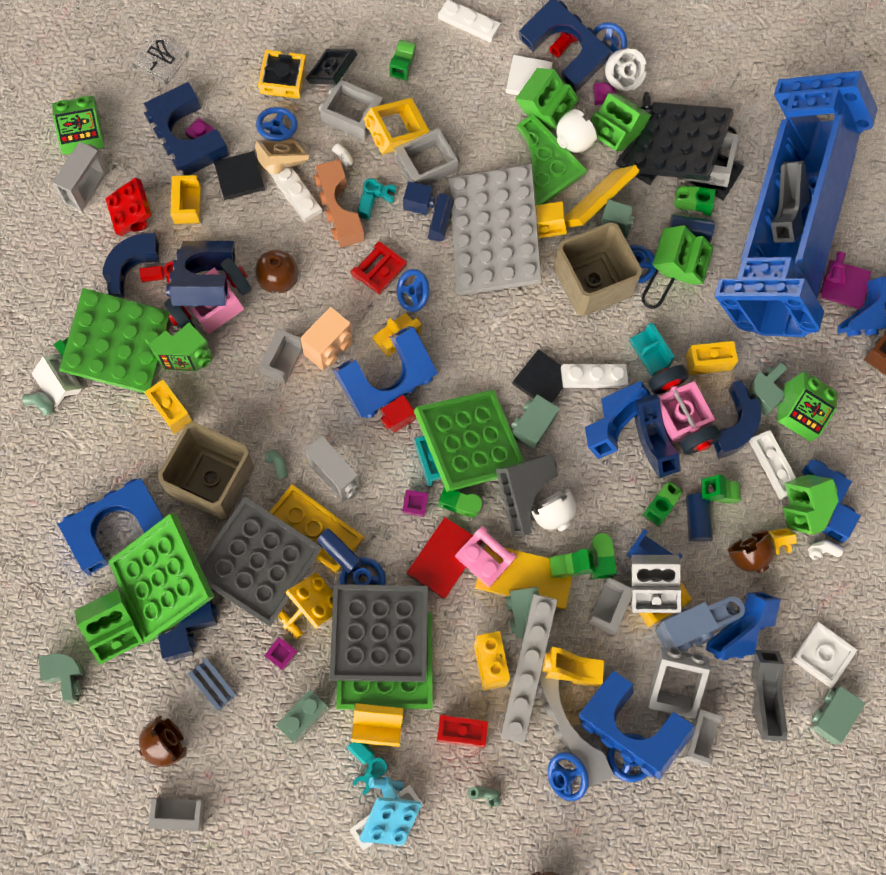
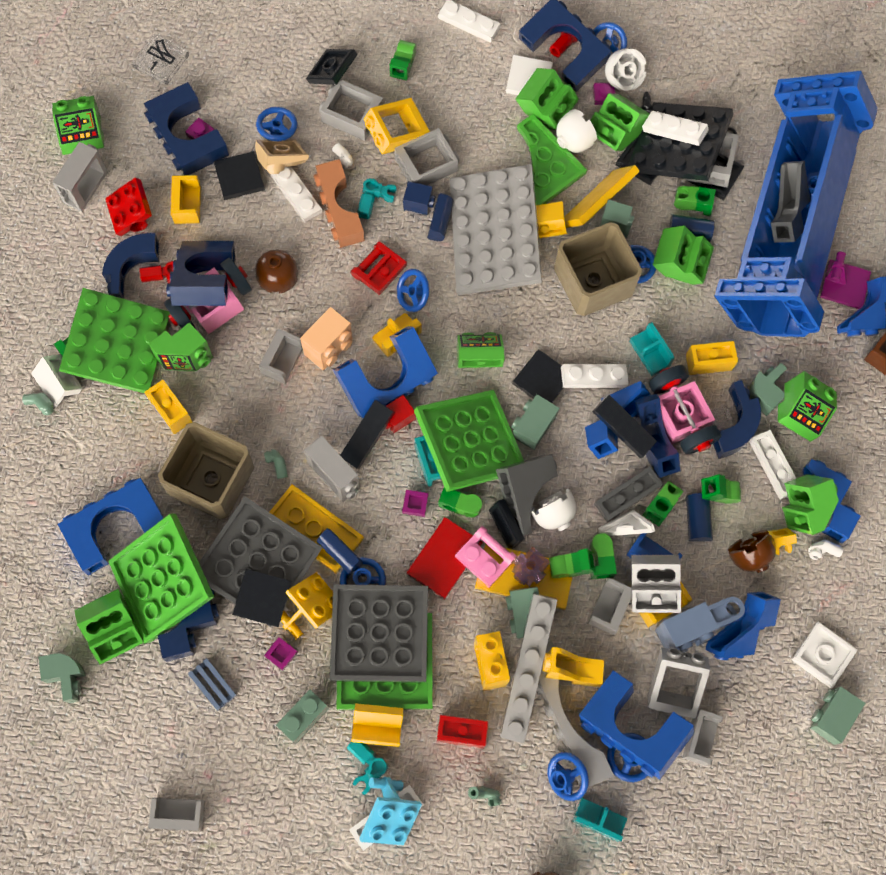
reddish brown cylinder [139,716,187,767] -> none
piece [258,50,307,99] -> none
black piece [641,269,675,309] -> none
dark grey arch [751,650,787,741] -> none
none -> black tile [232,569,292,627]
none -> black tile [340,400,395,469]
none -> bright green piece [457,332,504,368]
none -> black tile [489,499,525,549]
none -> brick [512,547,550,587]
none -> teal panel [572,798,628,842]
none -> black tile [592,394,657,458]
none -> dark grey plate [594,466,663,522]
none -> white tile [598,510,655,536]
none -> white plate [642,111,709,146]

